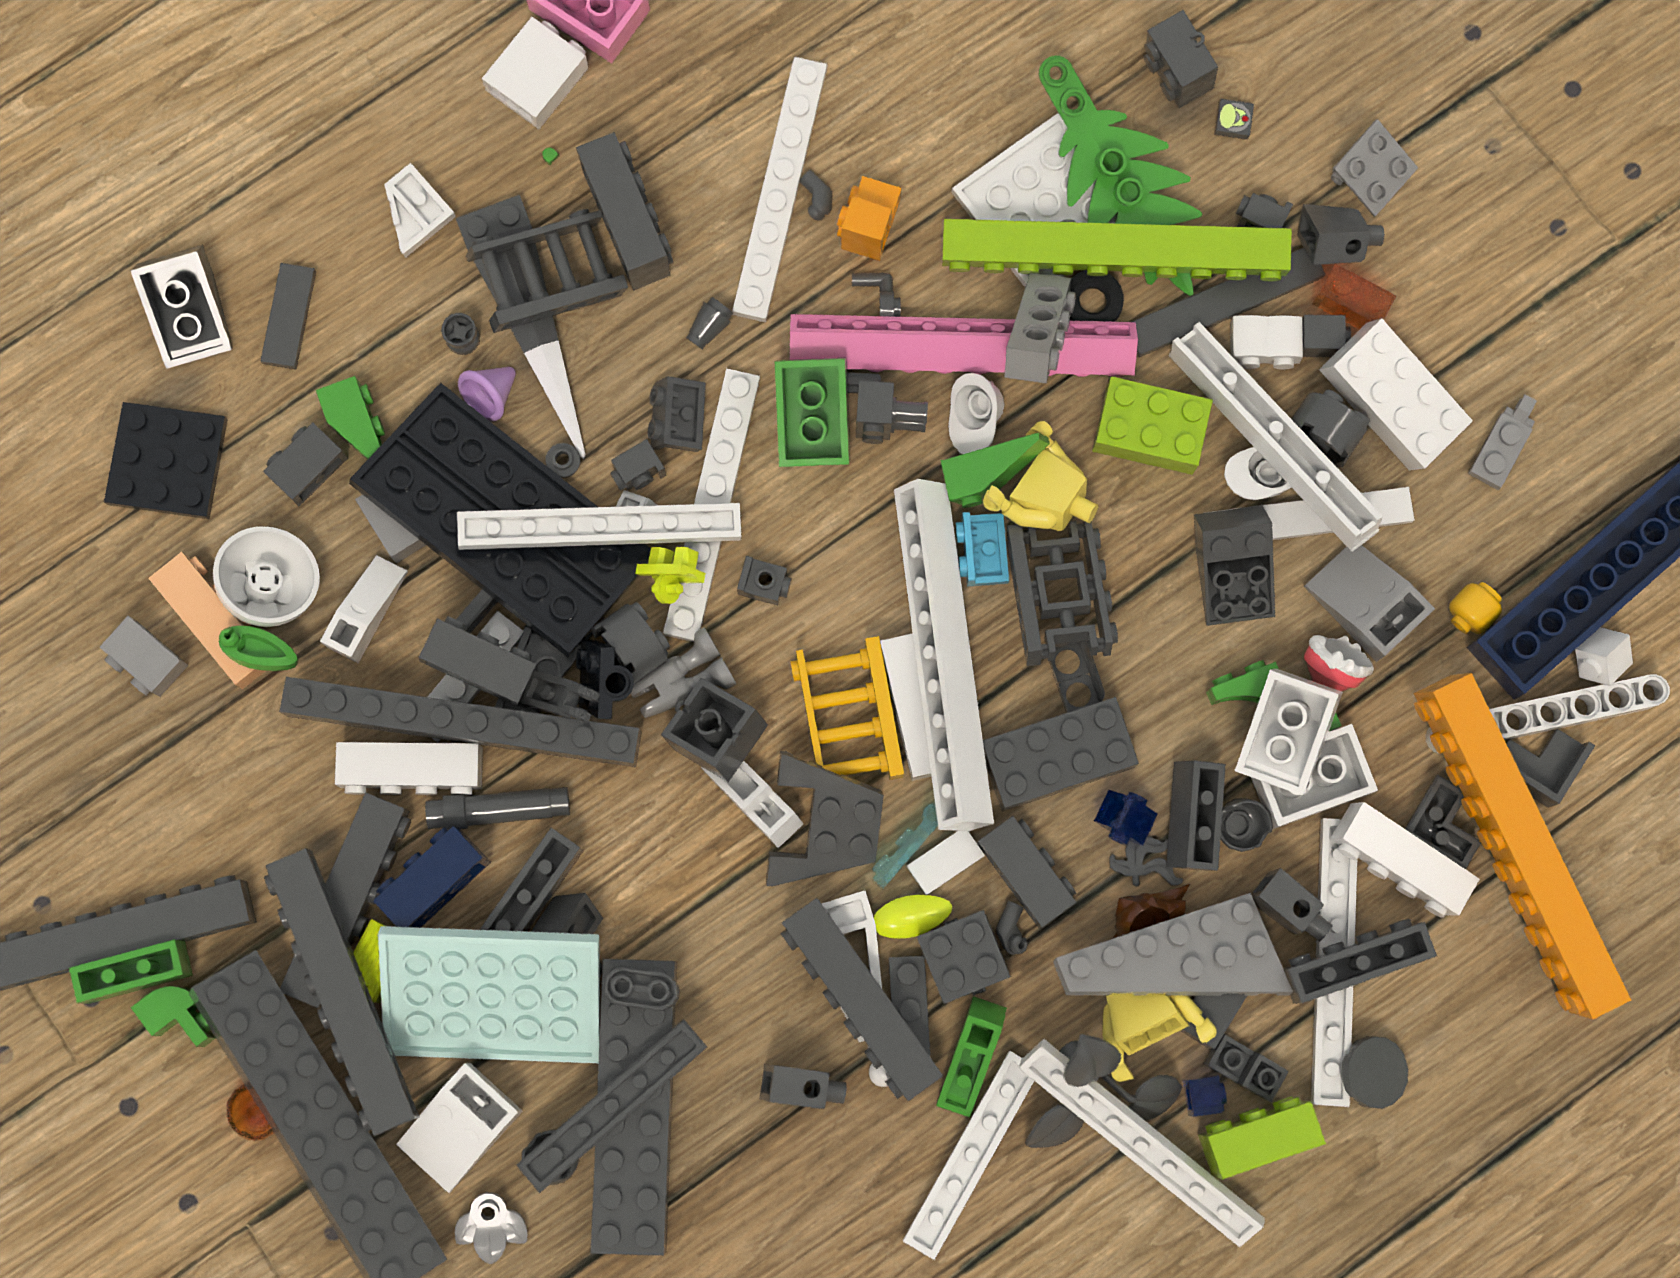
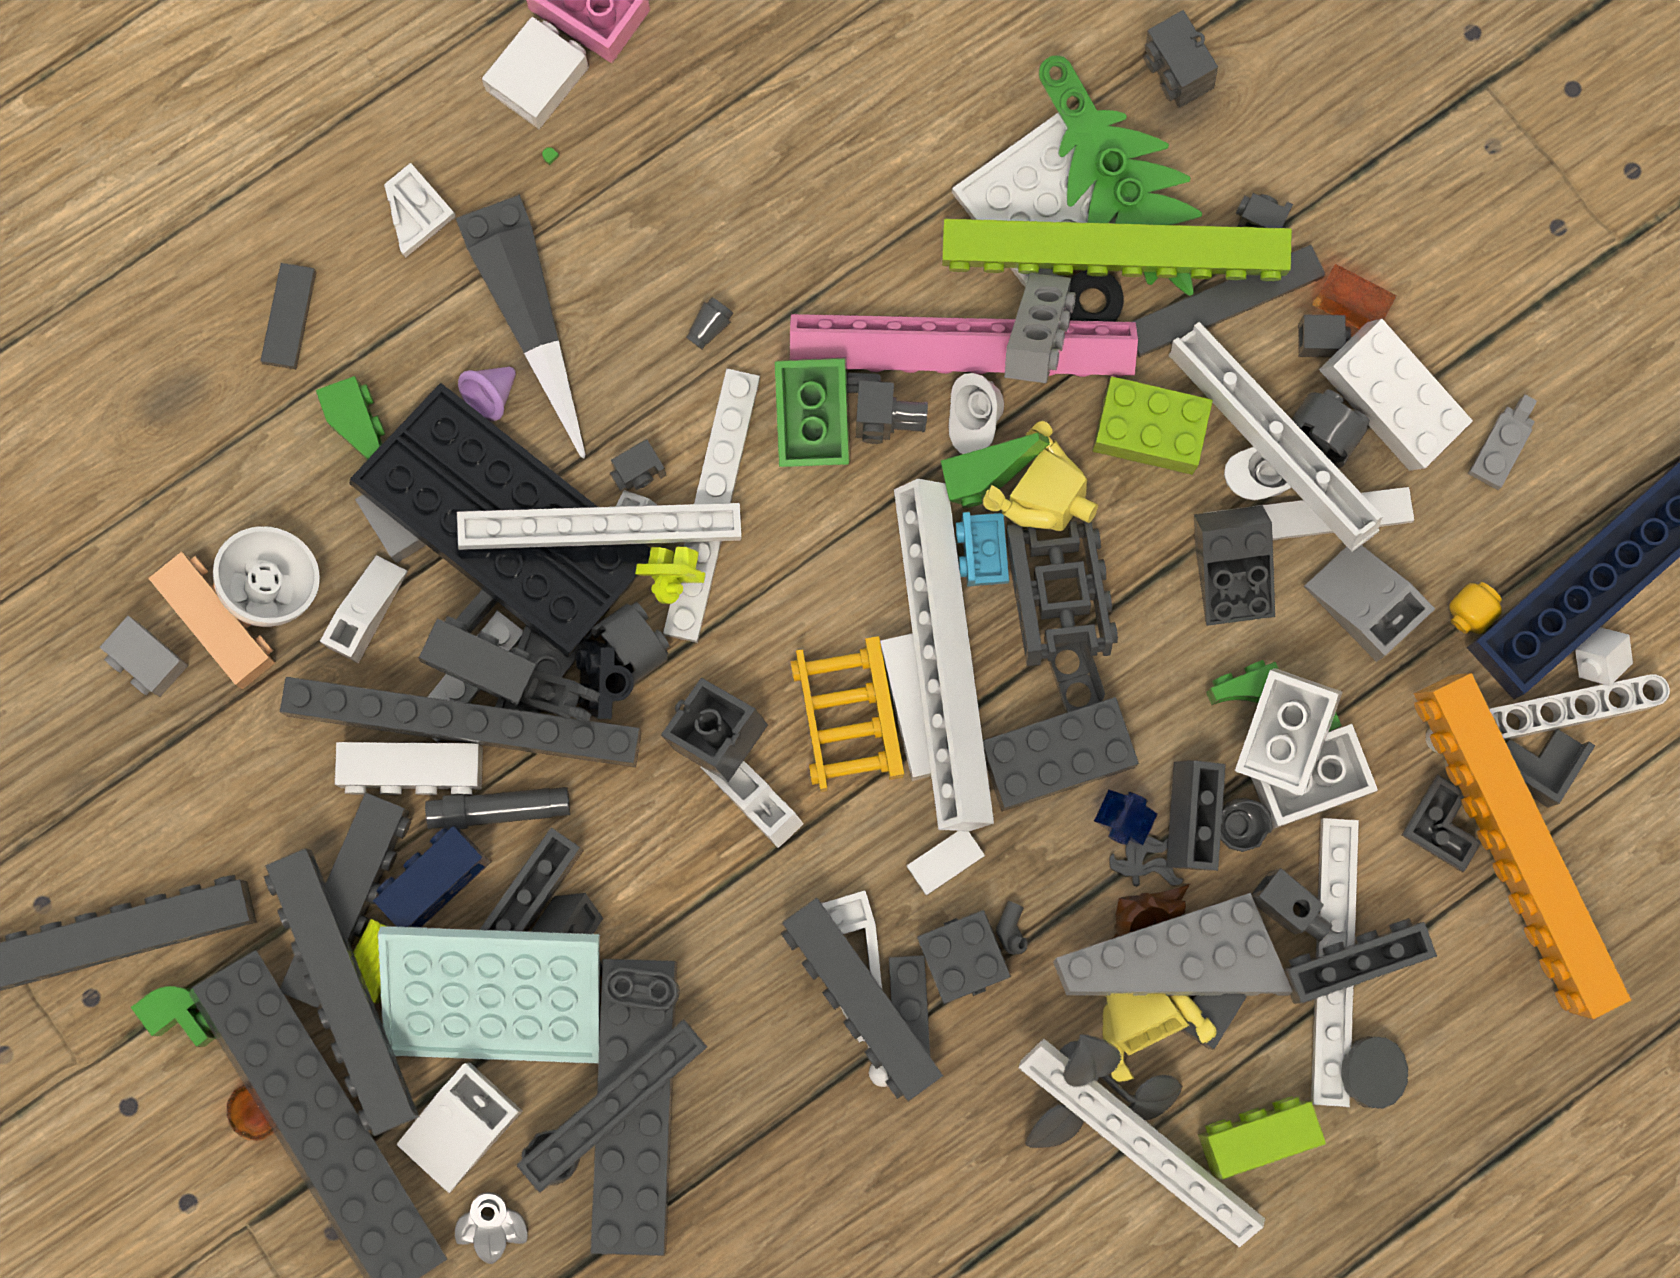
bright green brick [69,940,193,1004] -> none
black plate [104,402,228,519] -> none
dark grey slope [130,245,233,369] -> none
bright green arm [219,625,298,671] -> none
dark grey brick [263,422,348,506] -> none
dark grey wheel [441,313,480,355] -> none
dark grey fence [466,209,628,333] -> none
dark grey plate [546,443,581,478] -> none
dark grey brick [576,132,674,291] -> none
light grey piece [630,627,737,718] -> none
dark grey bracket [648,376,706,452] -> none
white plate [732,57,827,322] -> none
dark grey brick [737,556,792,606] -> none
dark grey torso [759,1063,847,1109] -> none
dark grey wing [766,751,884,886] -> none
dark grey arm [800,170,832,221] -> none
light orange brick [837,176,902,261] -> none
dark grey plate [852,273,901,317] -> none
clear light blue plate [872,803,938,890] -> none
neon yellow arm [874,895,952,938] -> none
white plate [902,1051,1034,1260] -> none
bright green slope [936,996,1007,1117] -> none
dark grey brick [977,816,1076,929] -> none
clear blue brick [1183,1075,1227,1117] -> none
dark grey slope [1203,1034,1289,1103] -> none
tile [1215,99,1254,140] -> none
white brick [1230,315,1303,369] -> none
dark grey torso [1297,204,1384,265] -> none
white hair [1304,635,1374,691] -> none
white brick [1330,802,1480,918] -> none
light grey hinge [1331,119,1418,217] -> none

